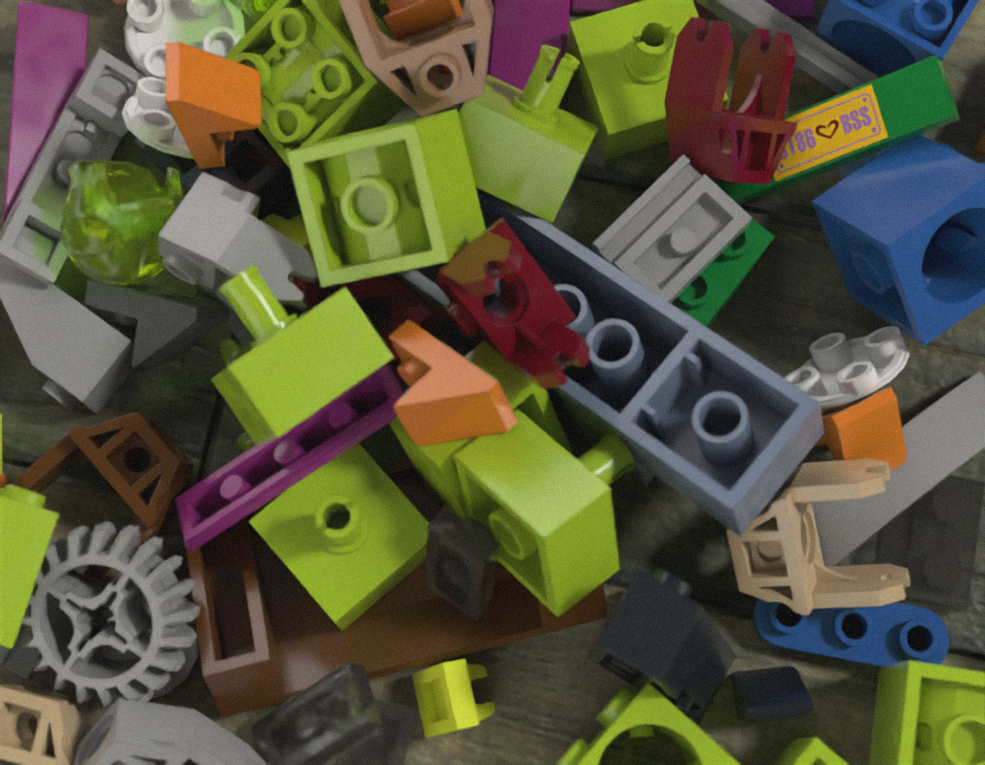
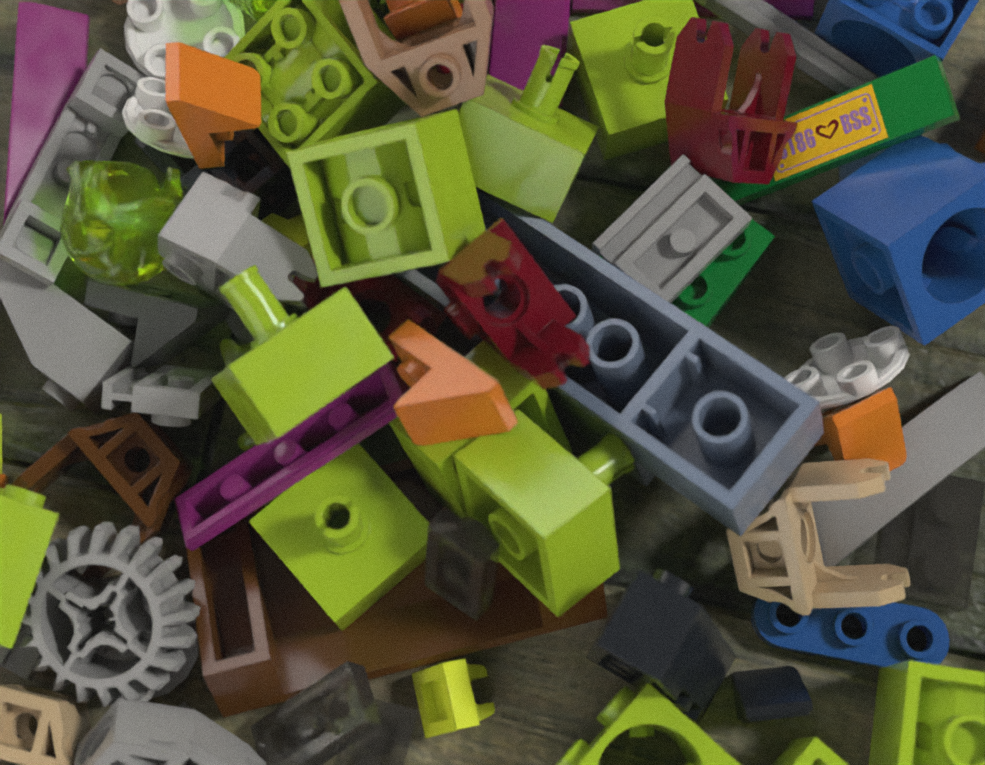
none -> light grey plate [101,365,223,427]

